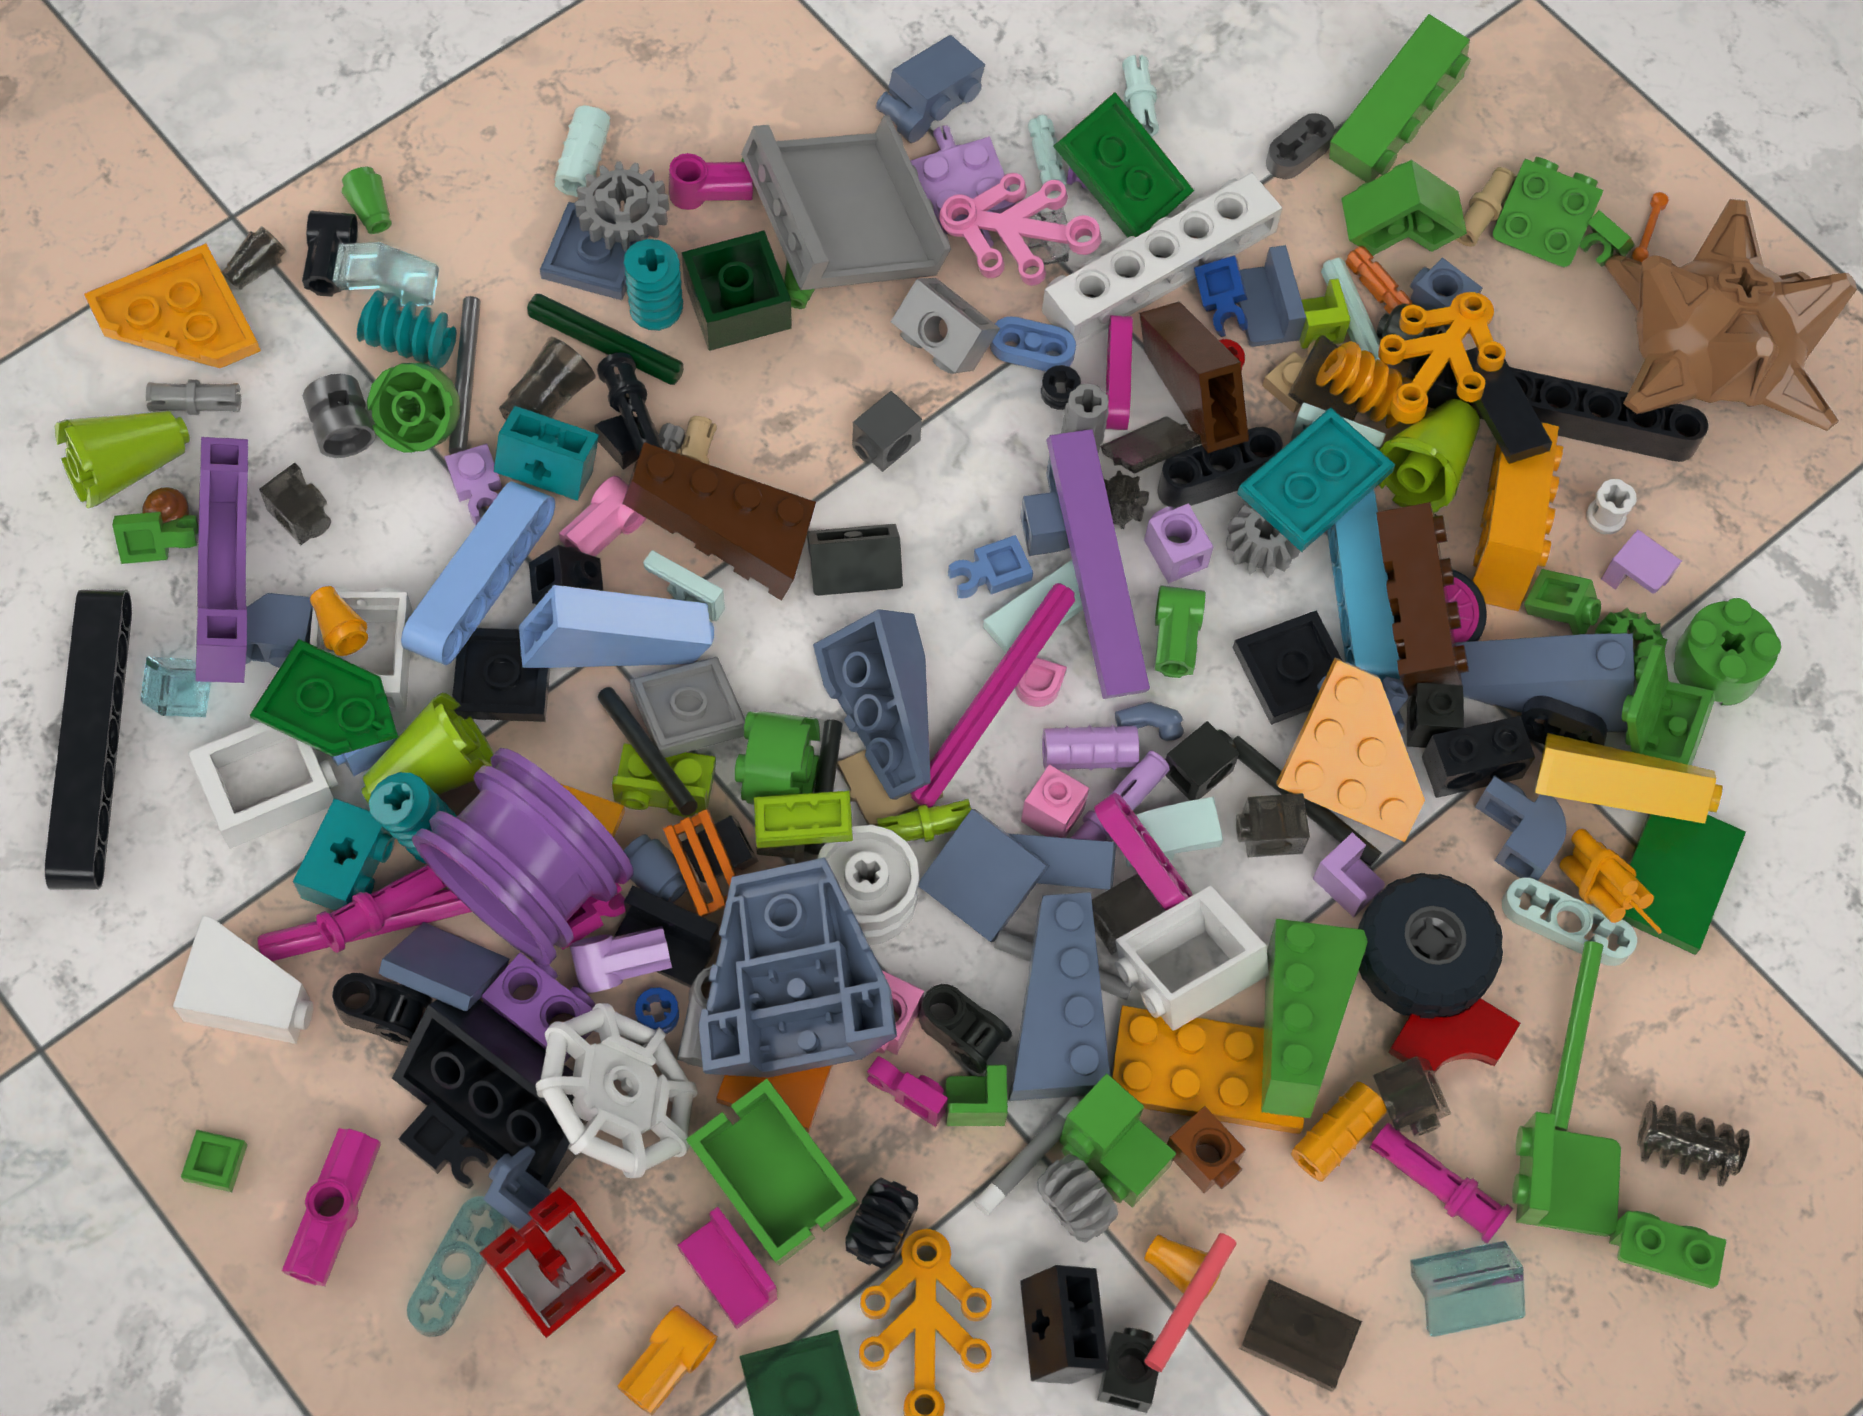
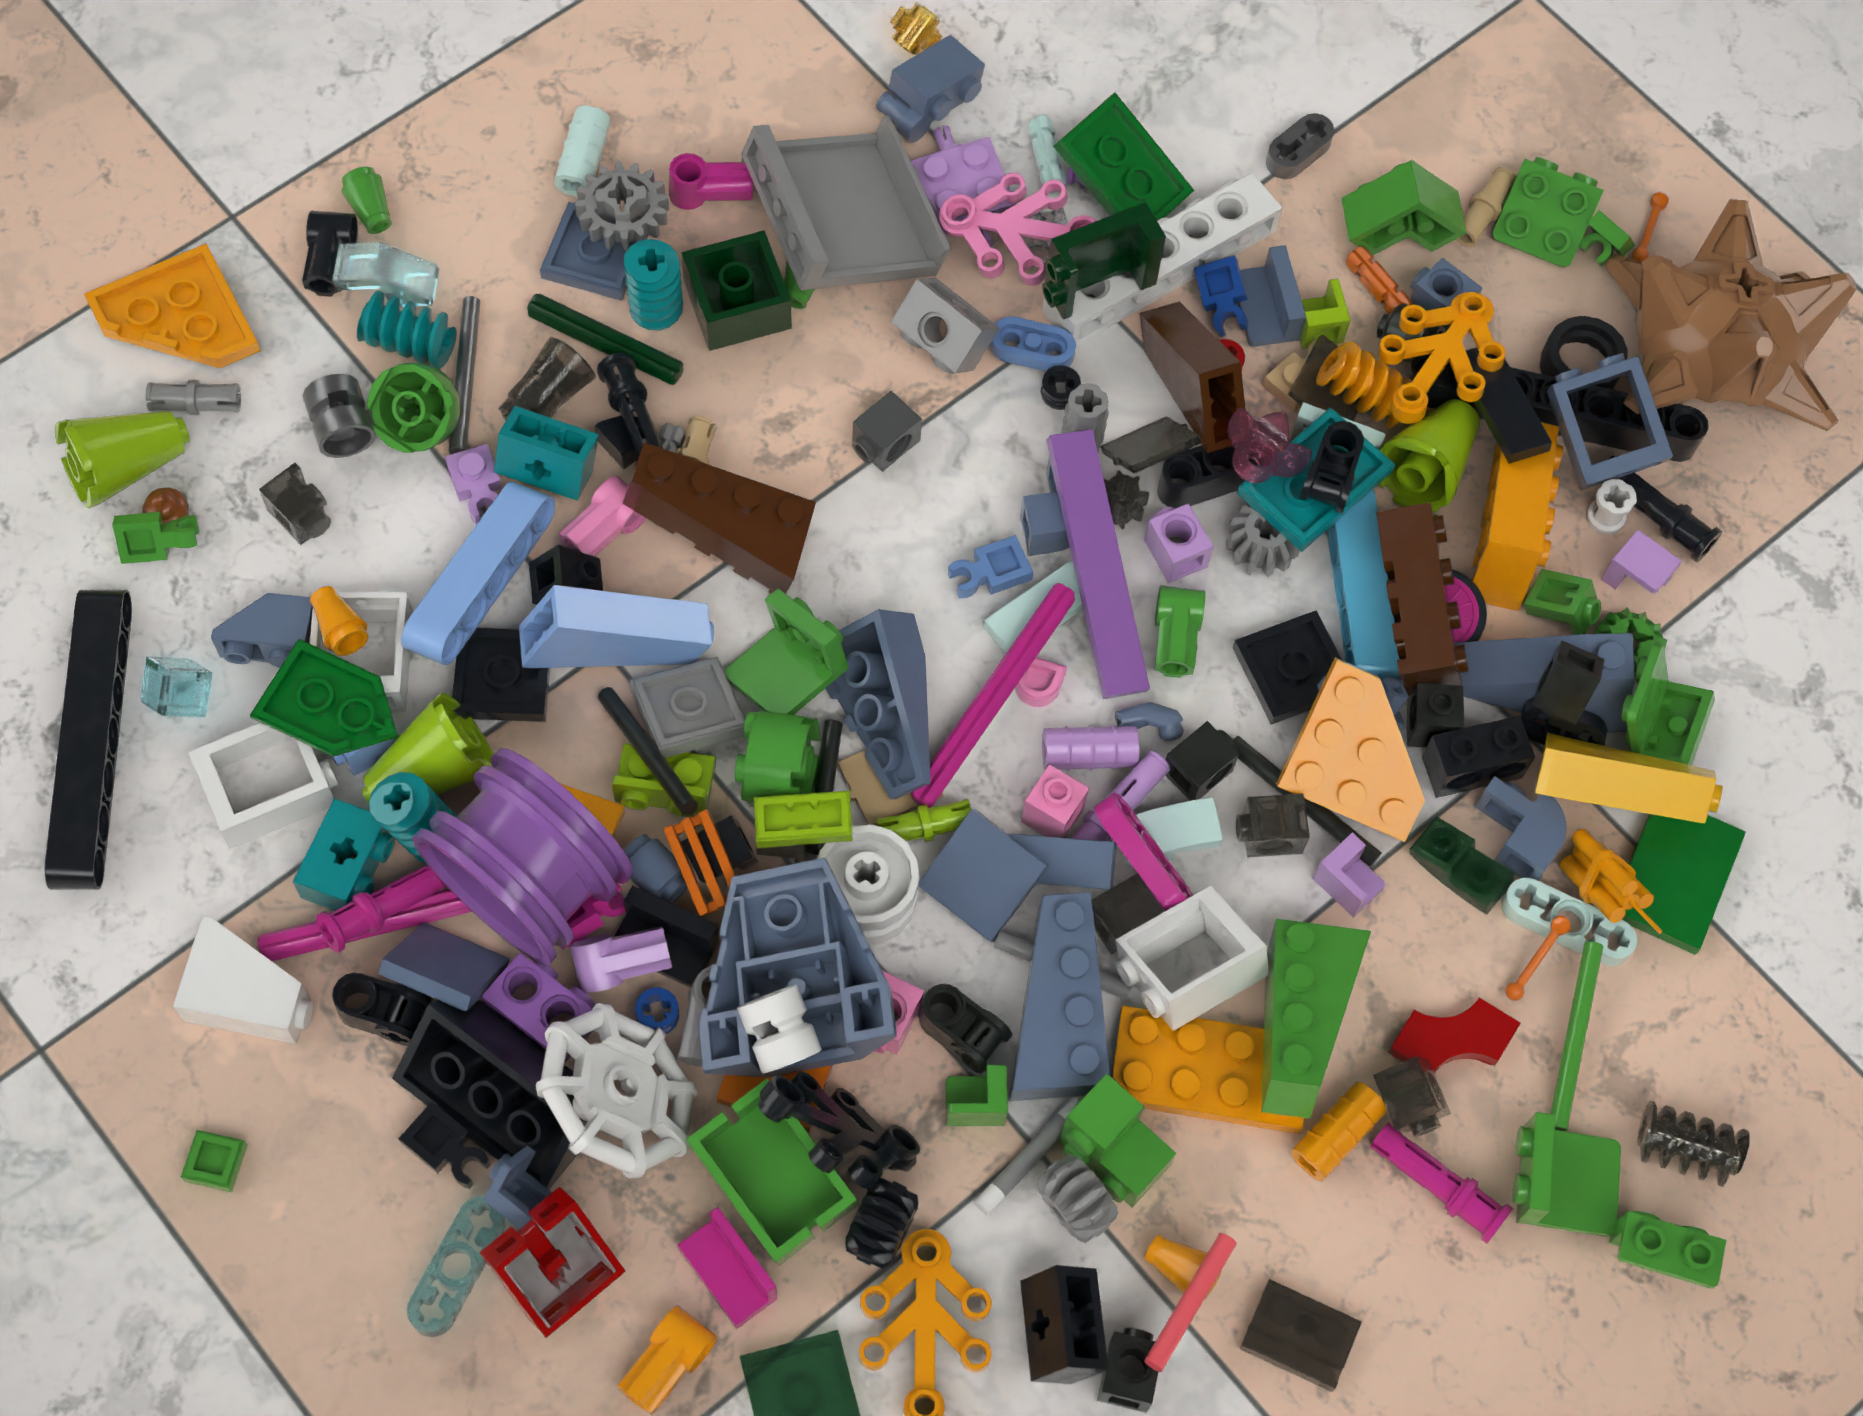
medium lavender arch [195,437,248,683] -> none
clear smoke cone [221,226,286,290] -> none
dark pink piece [282,1128,381,1287] -> none
light aqua tile [643,550,725,621] -> none
pearl dark grey panel [807,524,903,596] -> none
dark pink plate [867,1056,948,1127] -> none
dark pink beam [1106,315,1133,430] -> none
light aqua pin [1122,55,1159,137] -> none
dark orange brick [1167,1106,1246,1193] -> none
light aqua axle [1321,258,1380,360] -> none
bright green wedge [1329,14,1471,183] -> none
black wheel [1358,873,1503,1019] -> none
clear light blue panel [1410,1241,1525,1337] -> none
bright green brick [1673,598,1781,706] -> none
none -> bright green bracket [724,588,849,715]
none -> white wheel [737,984,822,1074]
none -> black plant [758,1072,920,1189]
none -> clear yellow gear [890,3,943,55]
none -> dark green panel [1042,202,1166,320]
none -> clear pink plate [1227,408,1312,483]
none -> black piece [1299,421,1364,514]
none -> clear green slope [1409,816,1514,915]
none -> orange hinge [1505,916,1571,1001]
none -> pearl dark grey brick [1533,640,1605,725]
none -> black tyre [1540,316,1628,389]
none -> sand blue window [1546,353,1673,490]
none -> black pin [1609,456,1722,562]

